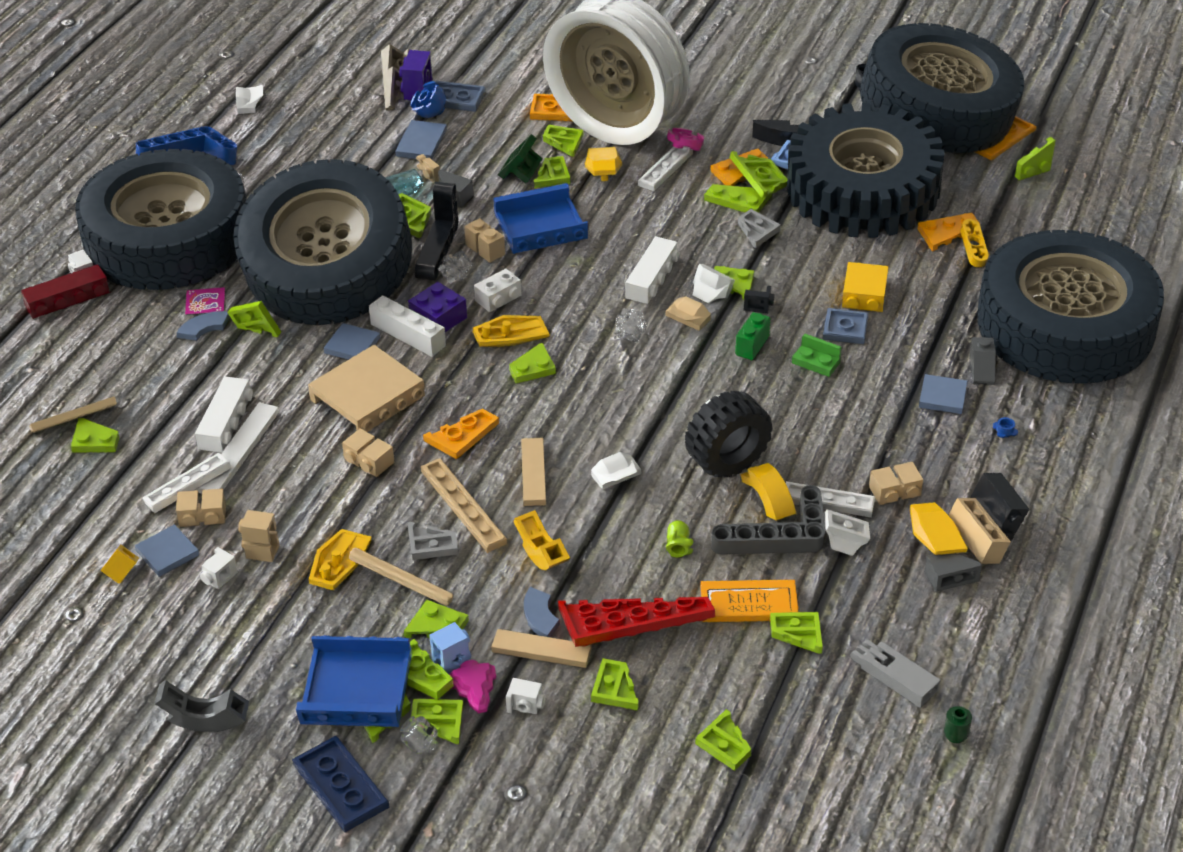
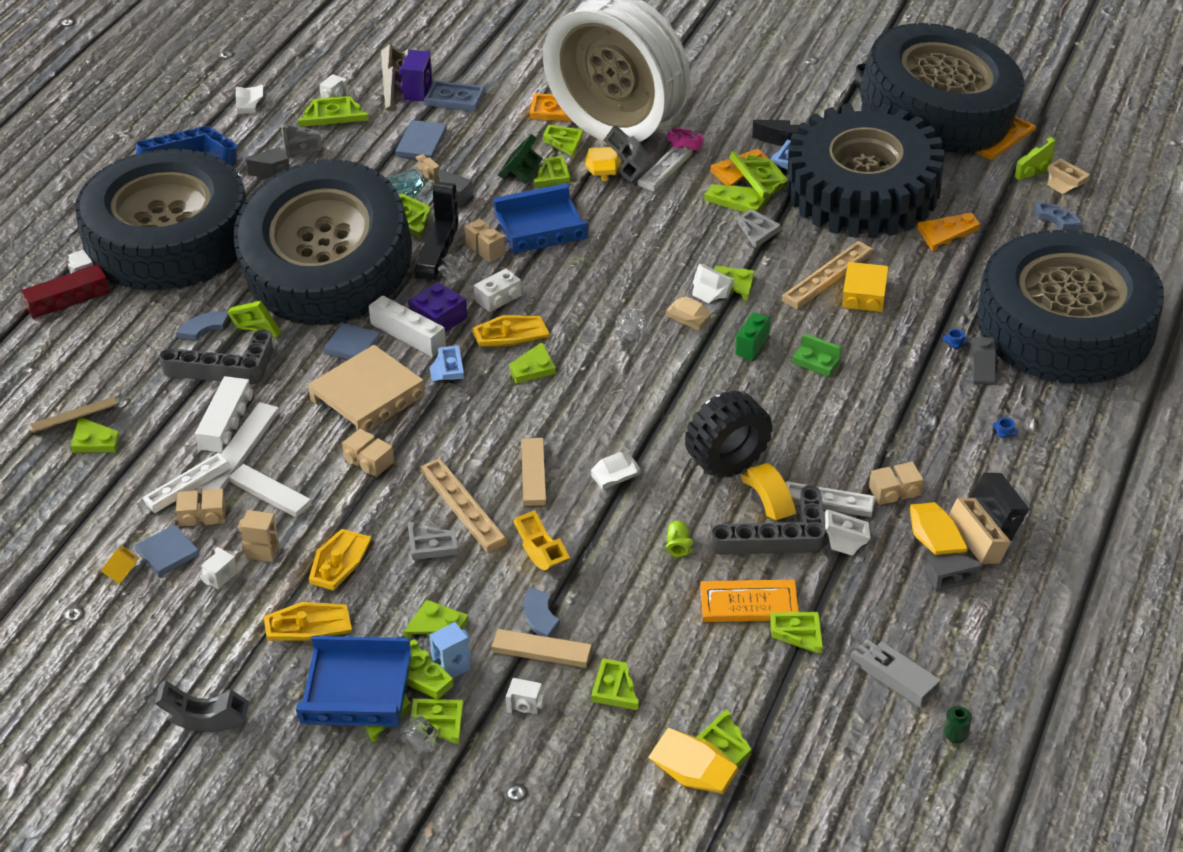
dark pink sticker [185,287,225,315] -> none
dark blue tile [292,736,390,833] -> none
tan axle [349,547,453,606] -> none
blue cylinder [410,81,446,118] -> none
light orange wing [423,409,499,459] -> none
dark pink rock [449,660,496,714] -> none
red wing [558,597,716,647] -> none
white brick [625,236,680,304] -> none
black bracket [743,286,775,314] -> none
sand blue tile [823,308,869,344] -> none
sand blue tile [919,374,967,414] -> none
yellow beam [960,219,989,268] -> none
none -> dark grey beam [159,329,274,385]
none -> white tile [229,464,312,518]
none -> dark grey slope [245,147,290,178]
none -> yellow piece [264,602,352,642]
none -> light grey wing [281,123,322,157]
none -> lime wing [298,96,369,127]
none -> white brick [319,74,348,98]
none -> light blue slope [430,345,464,382]
none -> dark grey arch [603,125,649,183]
none -> yellow piece [648,728,739,794]
none -> tan tile [782,241,874,310]
none -> blue plate [943,329,968,348]
none -> sand blue tile [1035,202,1082,231]
none -> tan slope [1047,158,1090,194]

